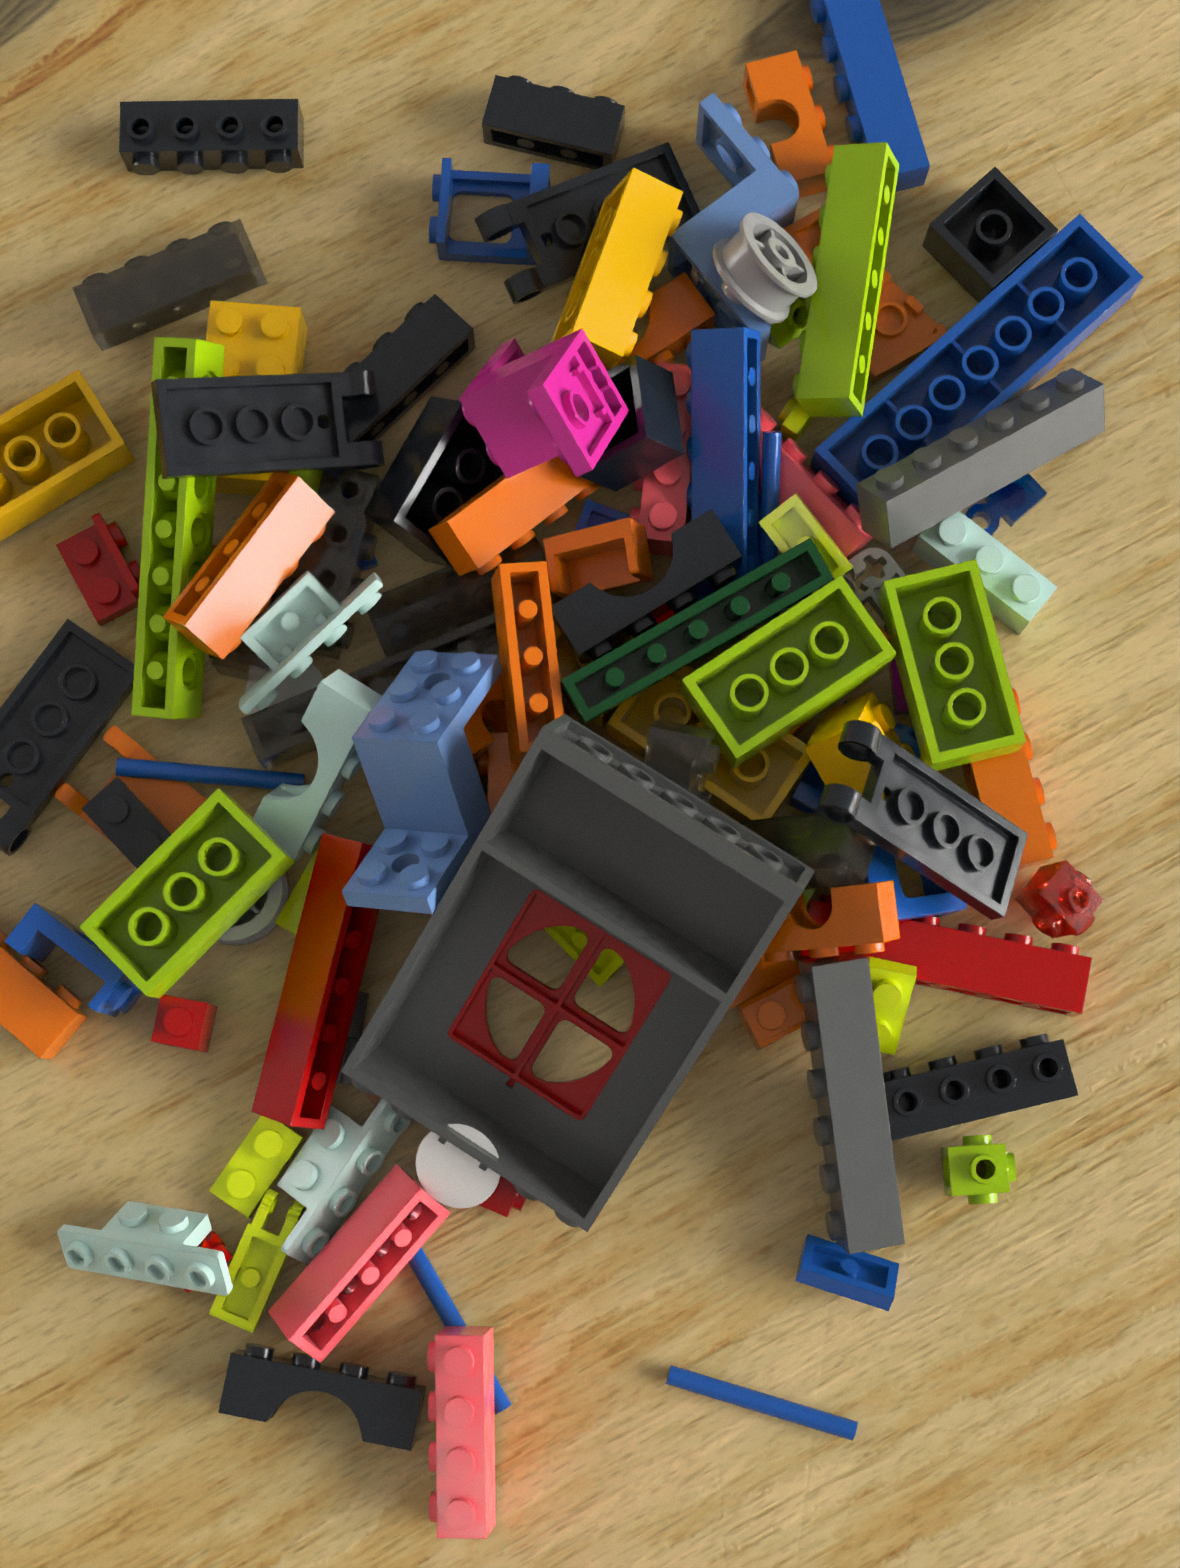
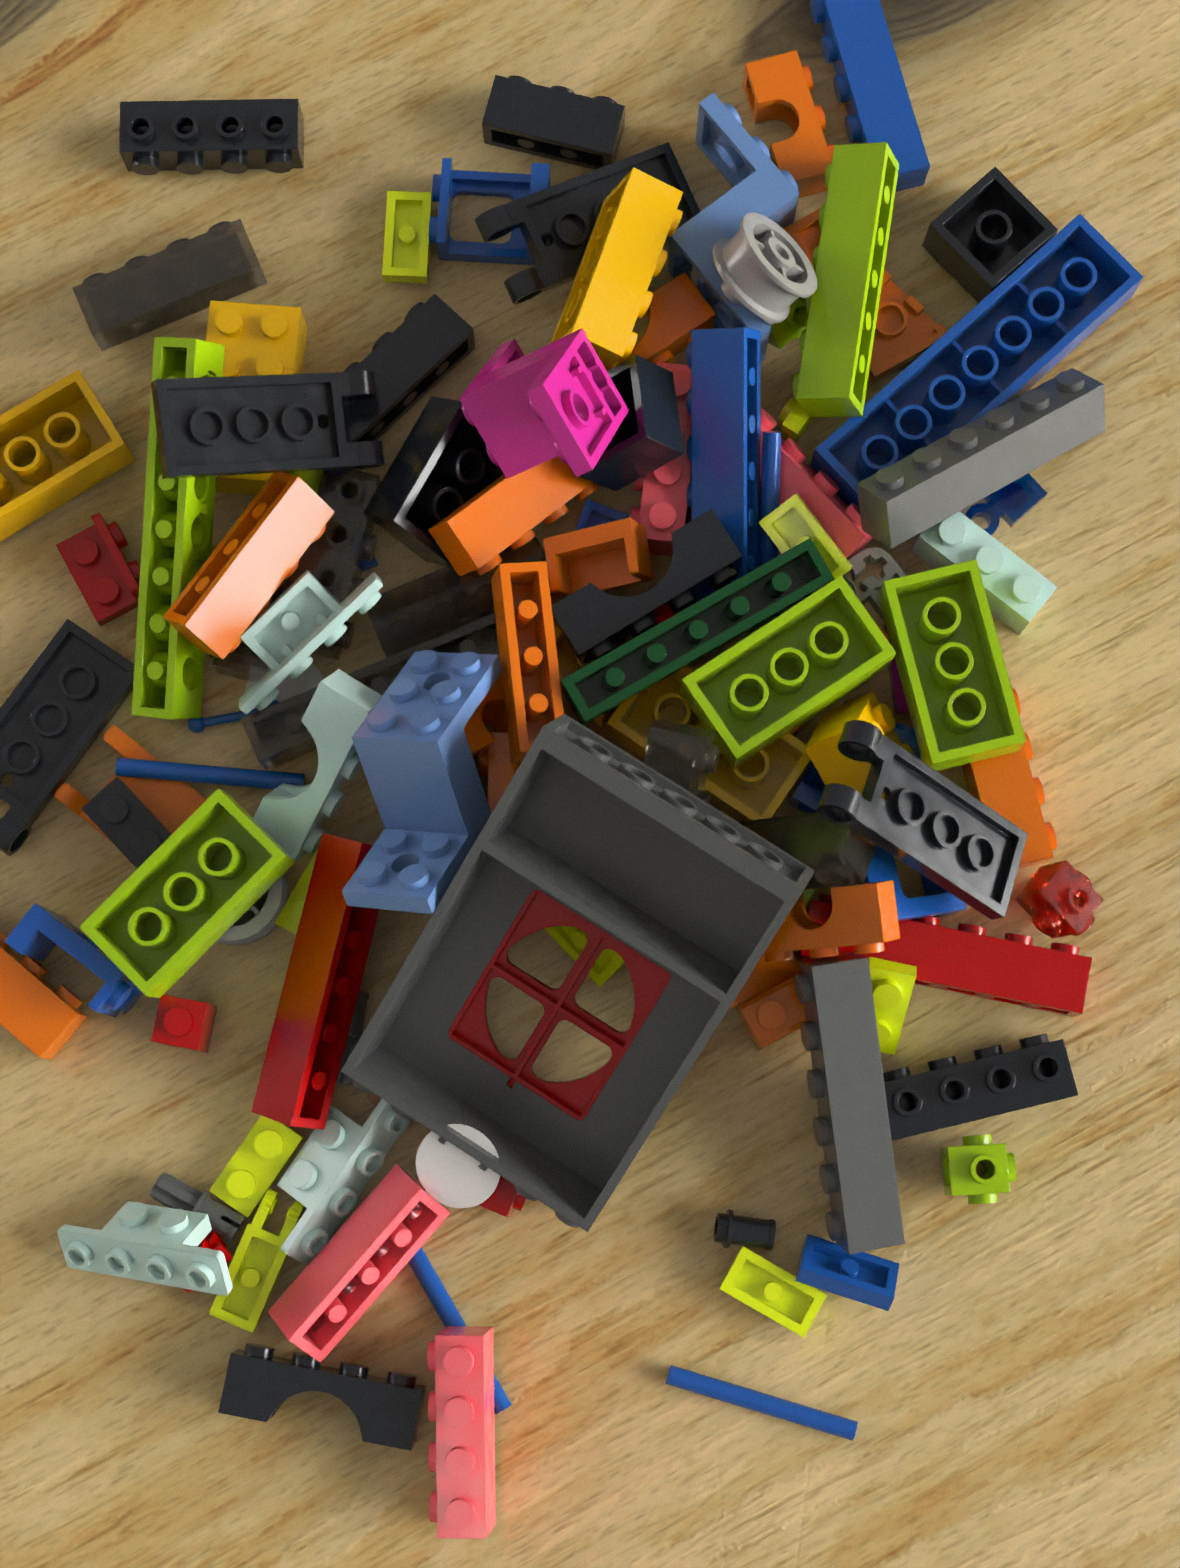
none -> dark grey axle [150,1173,245,1243]
none -> blue hinge [188,700,283,733]
none -> neon yellow plate [382,191,433,284]
none -> black pin [714,1209,776,1250]
none -> neon yellow plate [718,1245,827,1338]

